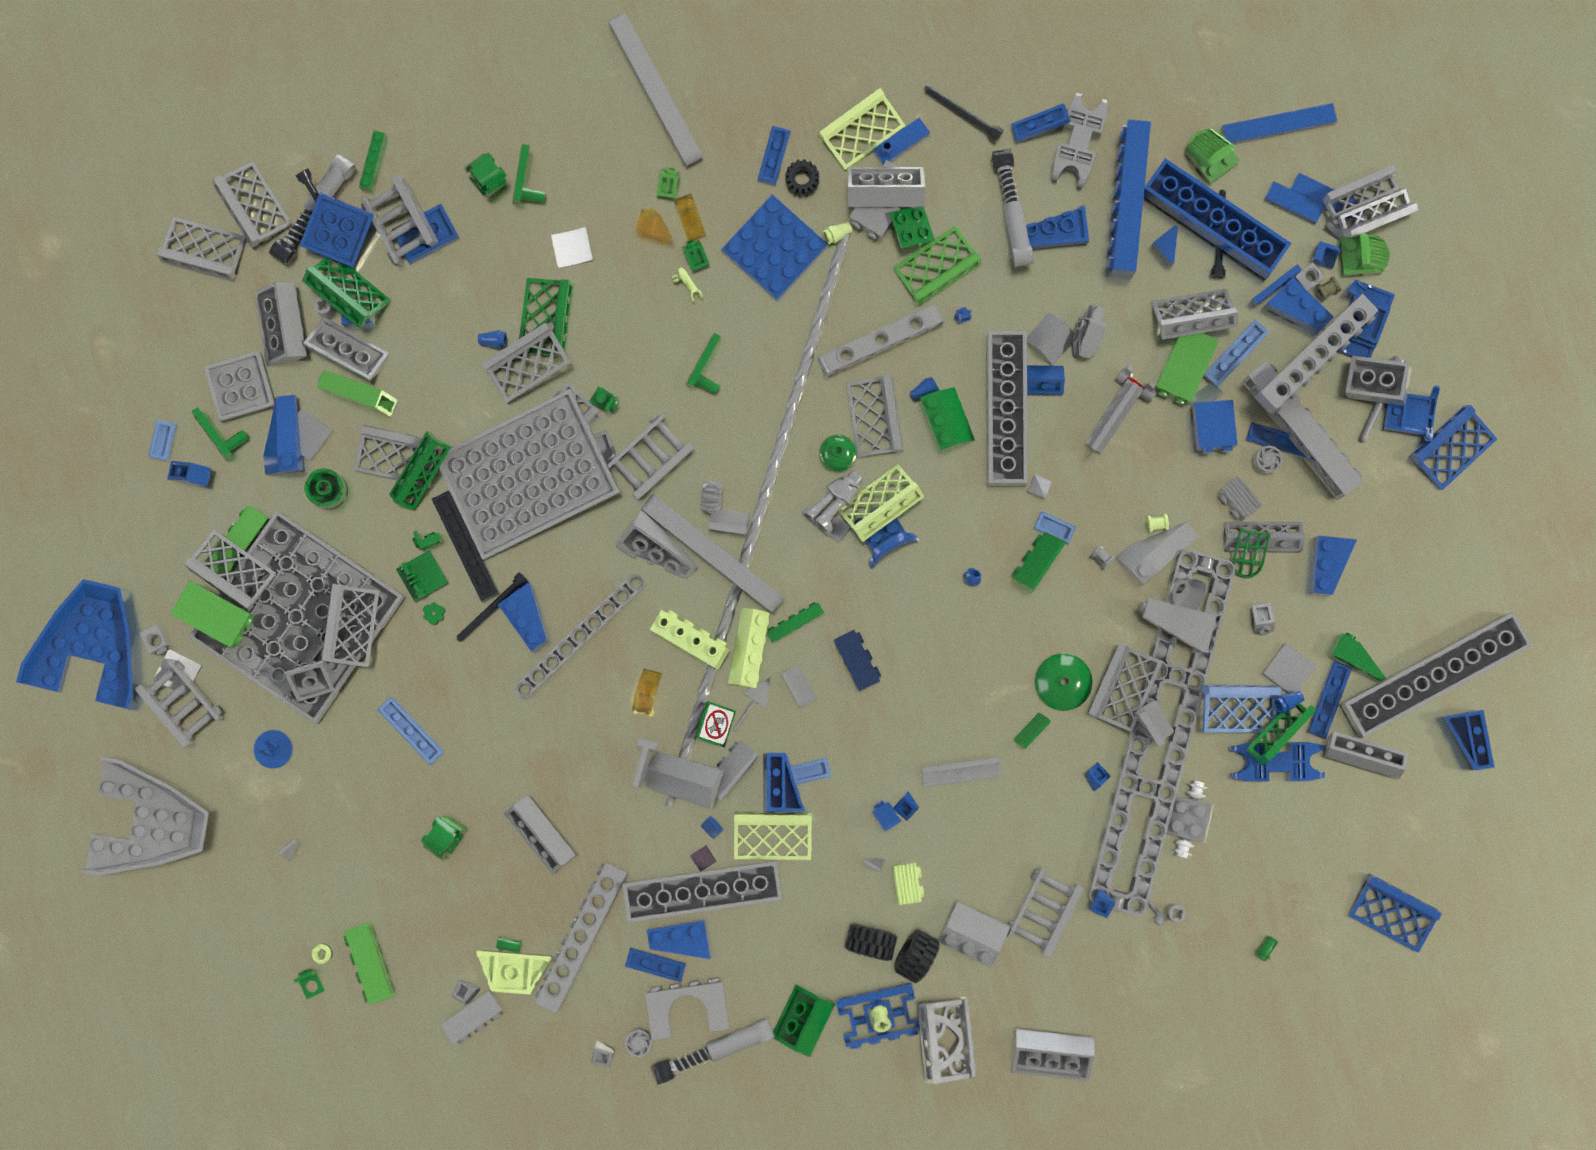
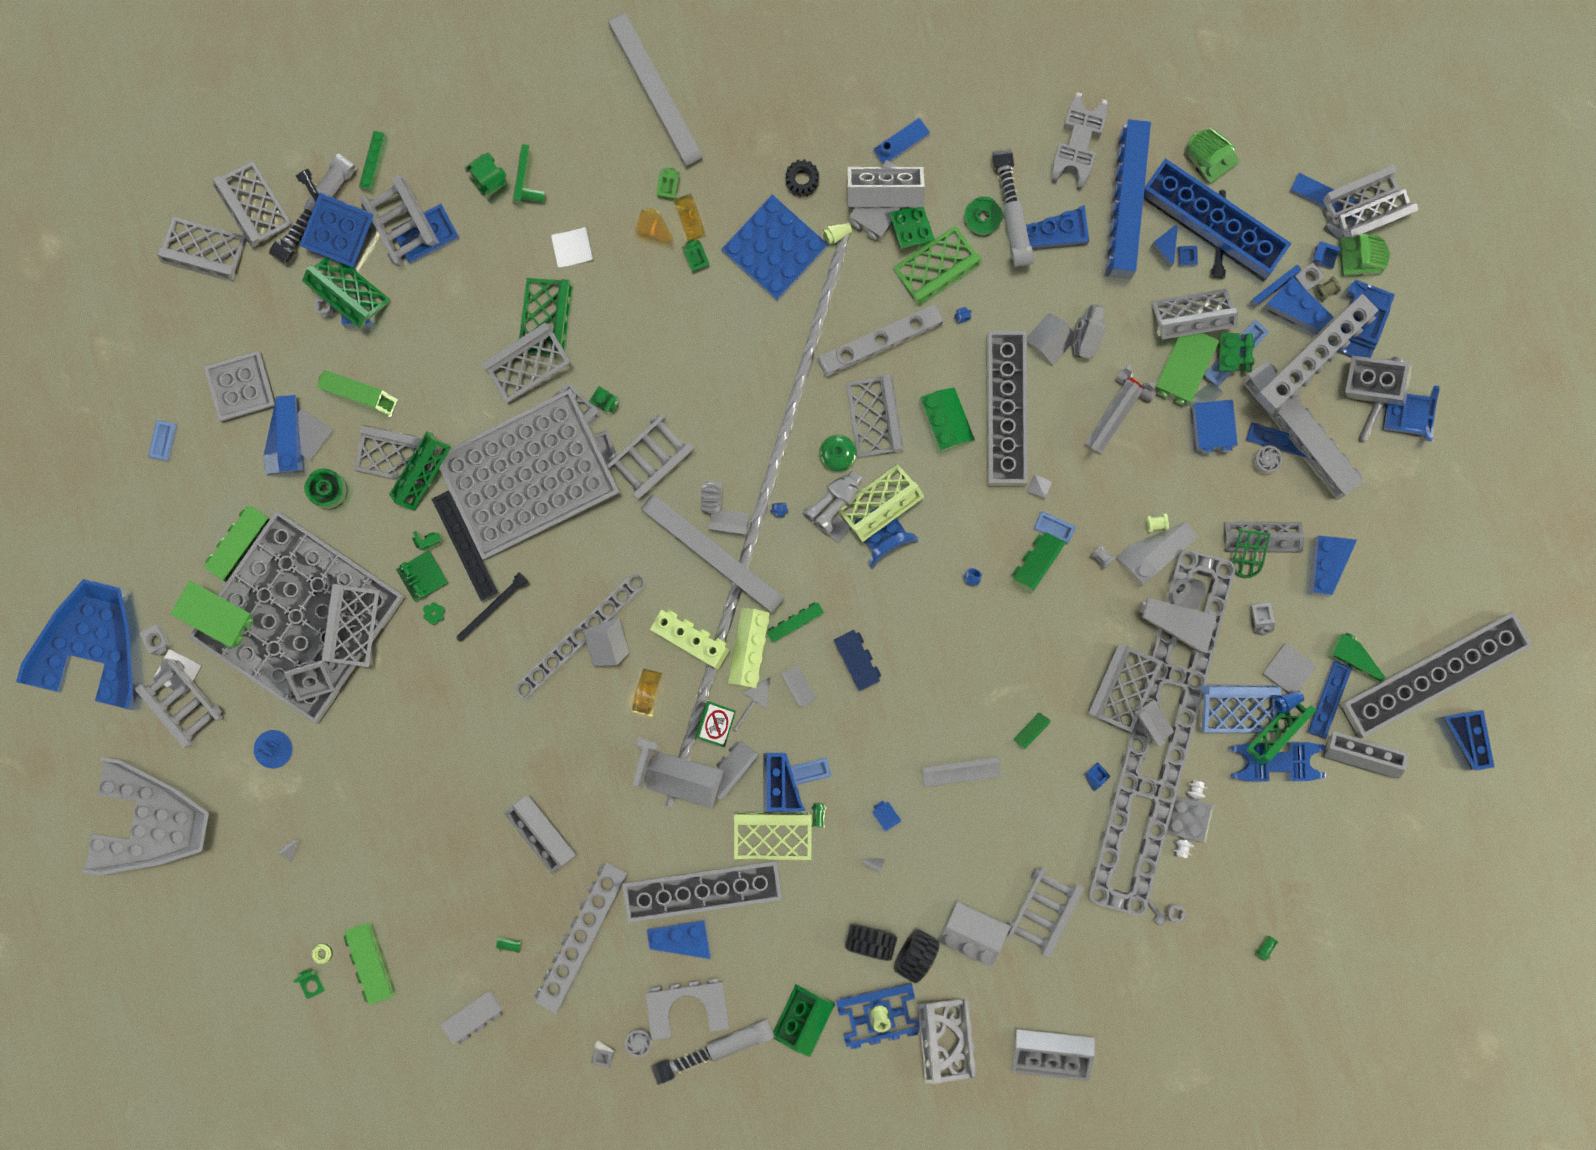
blue slope [167,461,211,487] -> none
light grey fence [184,529,276,612] -> none
green piece [192,407,249,461] -> none
light grey slope [254,282,307,366] -> none
light grey slope [303,317,389,381] -> none
medium blue tile [377,696,444,765] -> none
green brick [421,815,465,861] -> none
light grey slope [451,979,481,1005] -> none
yellowish green wing [477,950,552,995] -> none
blue cone [478,330,507,349] -> none
blue wedge [498,582,549,653] -> none
light grey wedge [615,511,697,578] -> none
blue tile [625,947,686,982] -> none
yellowish green piece [671,267,703,302] -> none
green piece [686,333,721,395] -> none
clear purple slope [690,845,717,872] -> none
blue slope [701,816,723,839] -> none
blue tile [757,125,791,185] -> none
yellowish green fence [818,88,906,170] -> none
yellowish green brick [892,863,924,905] -> none
blue slope [893,792,919,821] -> none
blue cone [910,376,939,401] -> none
black piece [924,85,1004,142] -> none
blue tile [1011,103,1071,142] -> none
blue panel [1027,365,1065,395] -> none
green dish [1035,653,1093,711] -> none
blue slope [1090,889,1116,918] -> none
light grey brick [1219,475,1262,521] -> none
blue tile [1222,103,1337,144] -> none
blue tile [1265,181,1325,224] -> none
blue fence [1349,873,1442,953] -> none
blue fence [1409,405,1497,490] -> none
none -> light grey slope [582,618,629,666]
none -> blue plate [770,503,789,516]
none -> green pin [811,803,827,827]
none -> green plate [964,196,1003,235]
none -> blue tile [1177,246,1198,266]
none -> green plate [1219,333,1255,372]

